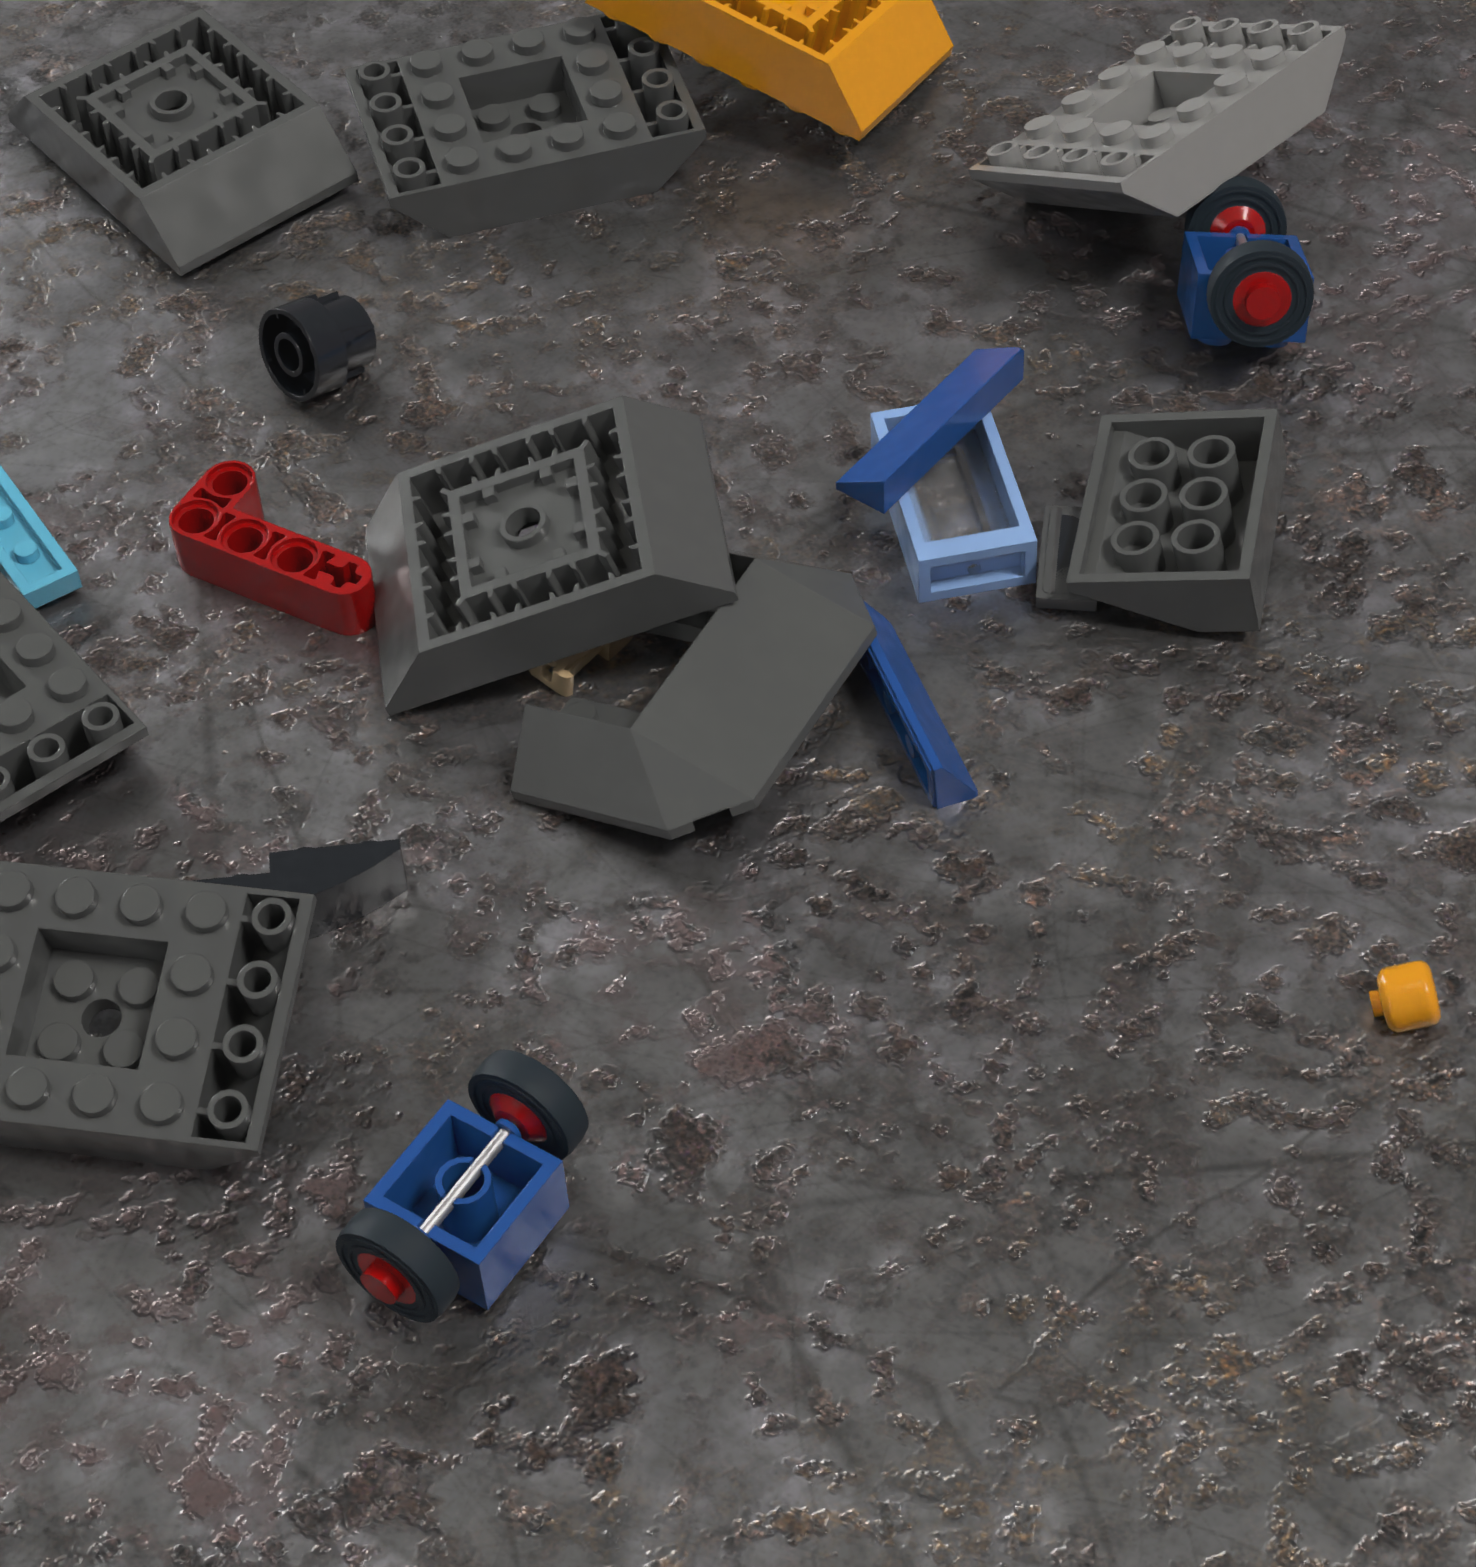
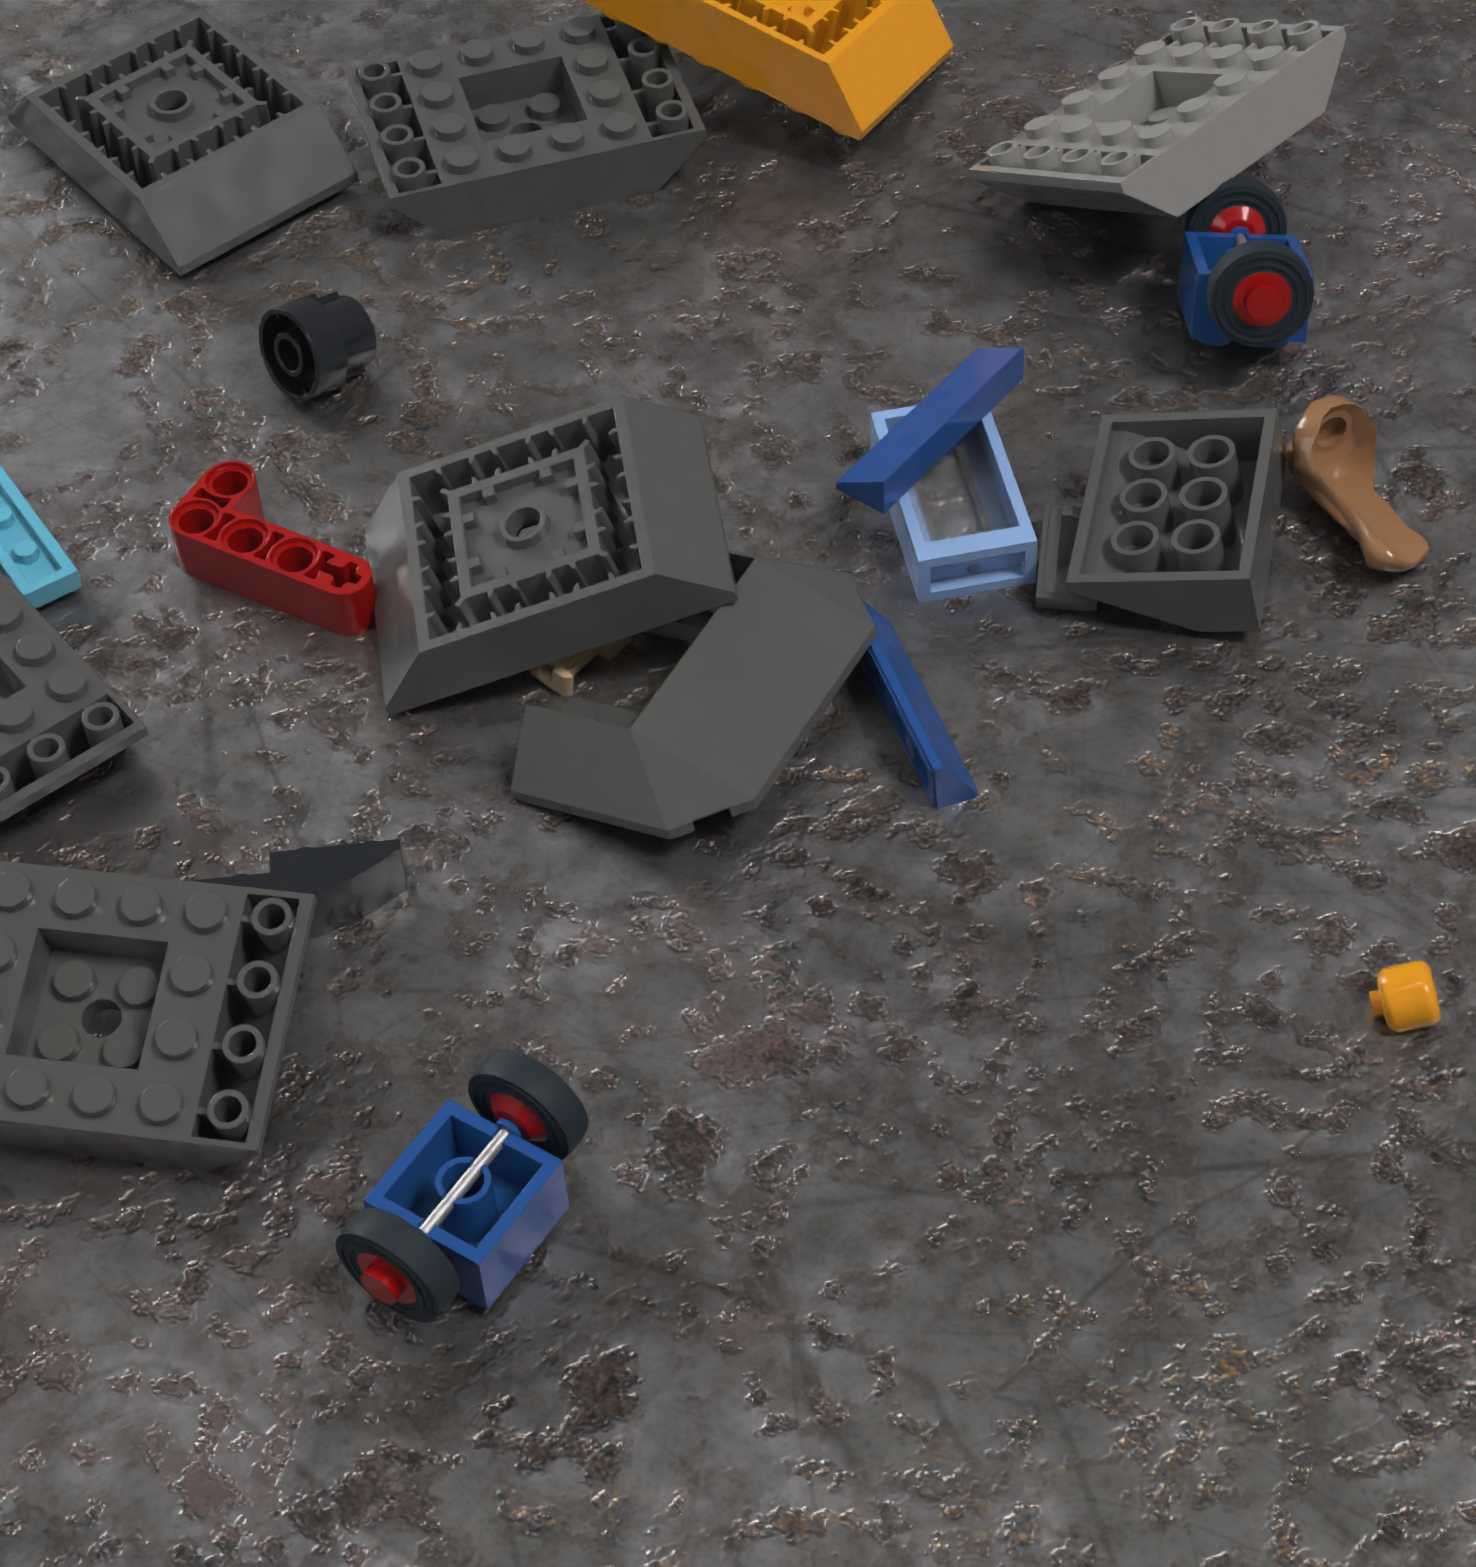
none -> medium nougat hair [1285,395,1430,573]

